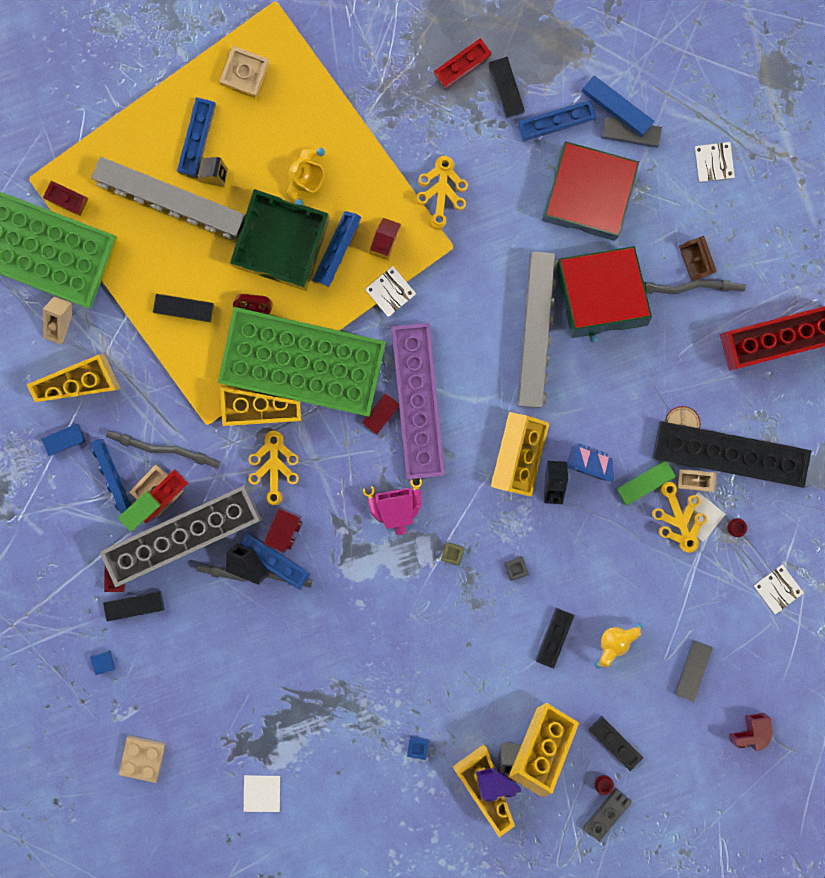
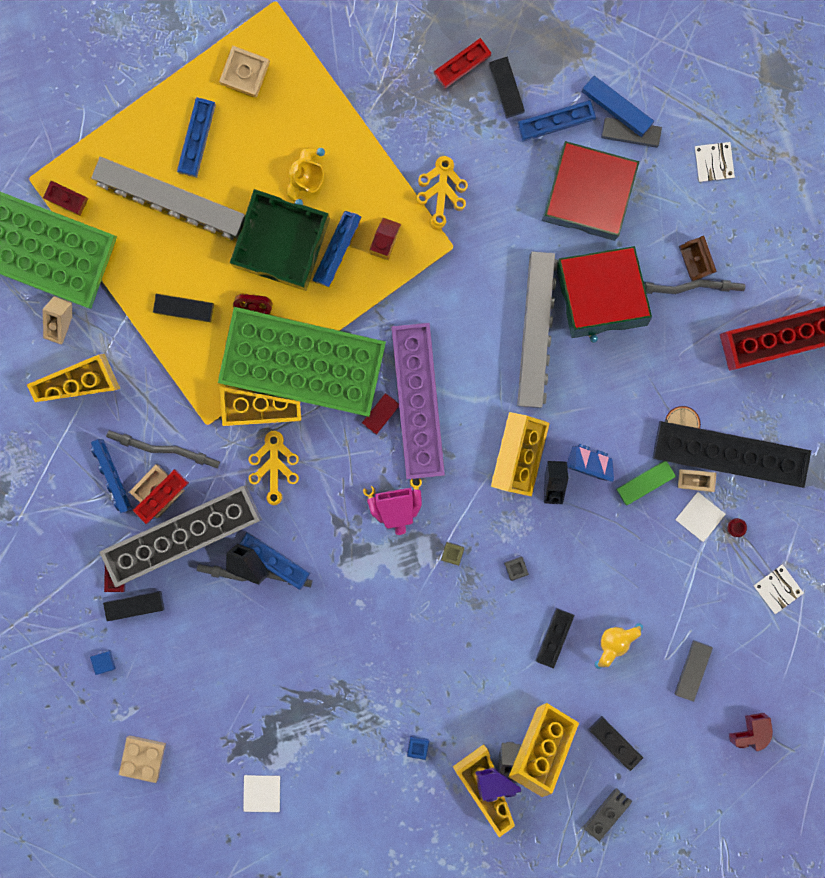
blue tile [41,424,86,456] -> none
bright green tile [118,491,161,532] -> none
slope [196,157,228,187] -> none
dark red brick [263,507,303,553] -> none
white sticker [365,266,416,317] -> none
dark red plate [594,775,614,795] -> none
yellow plant [652,482,707,553] -> none

